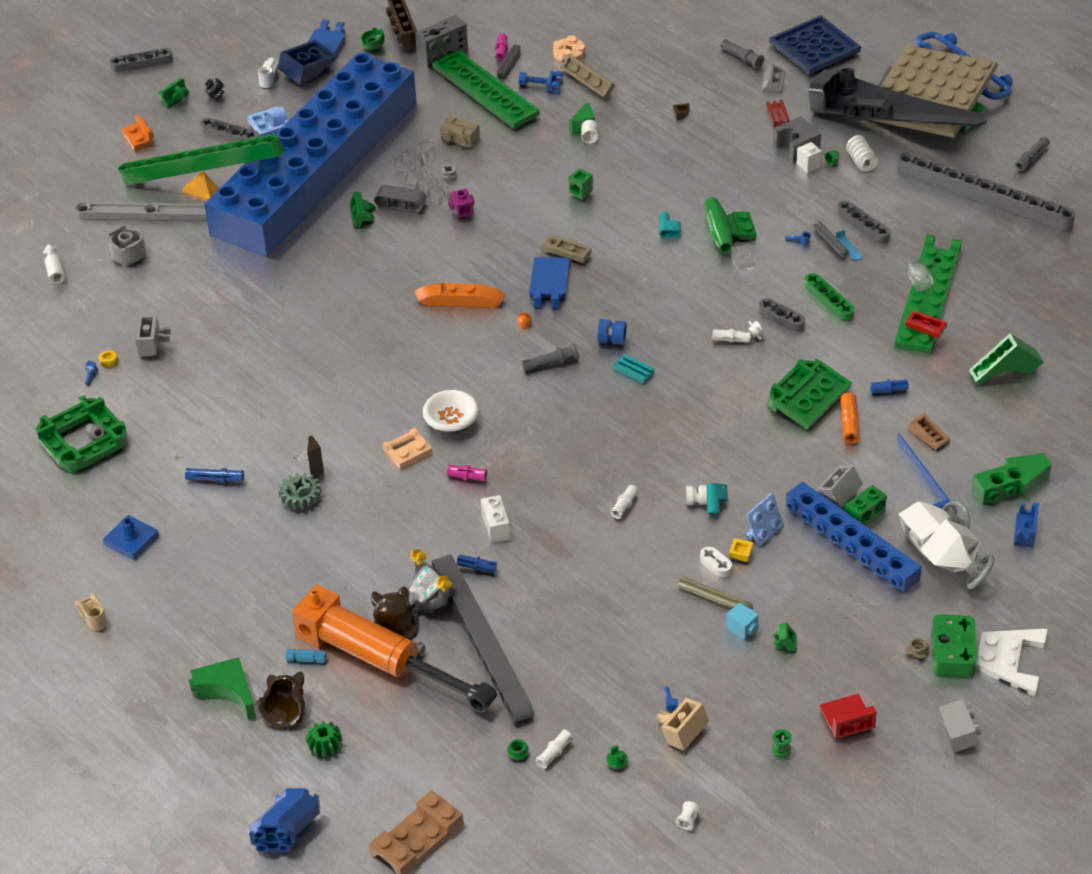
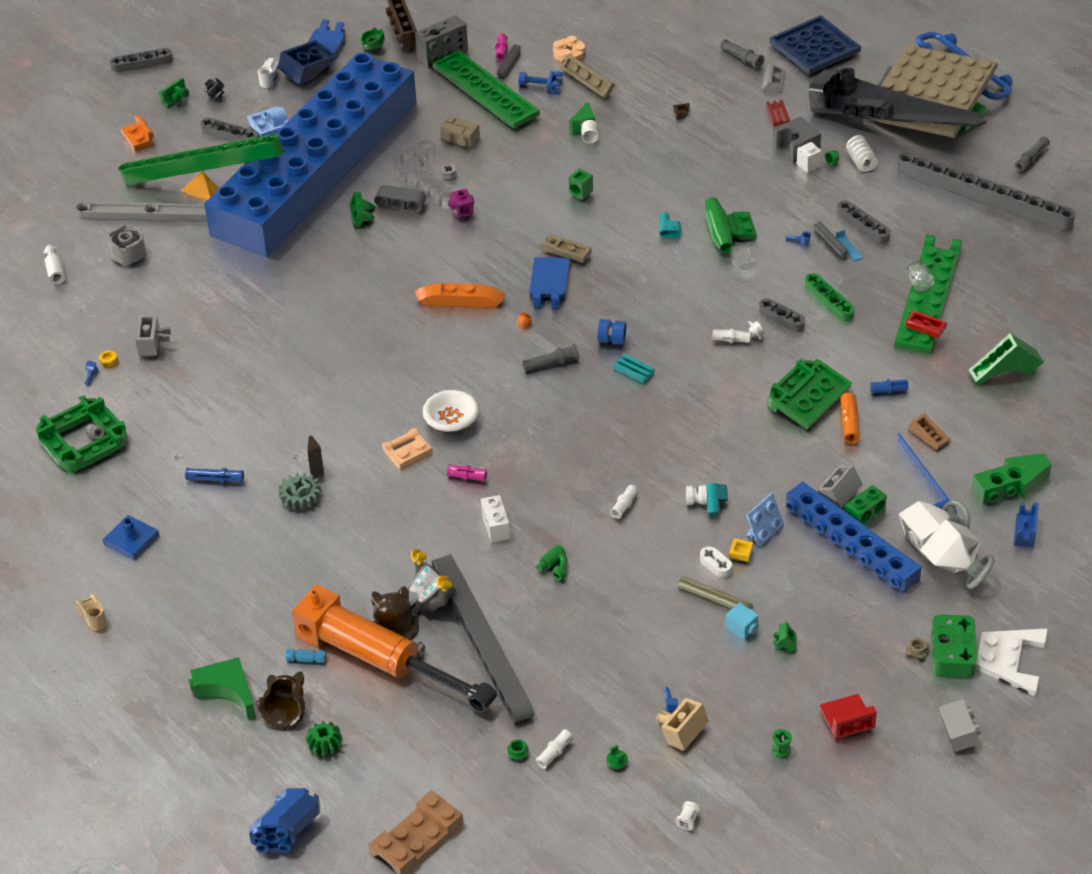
blue axle [457,554,497,575] -> none
none -> green plant [536,544,568,581]

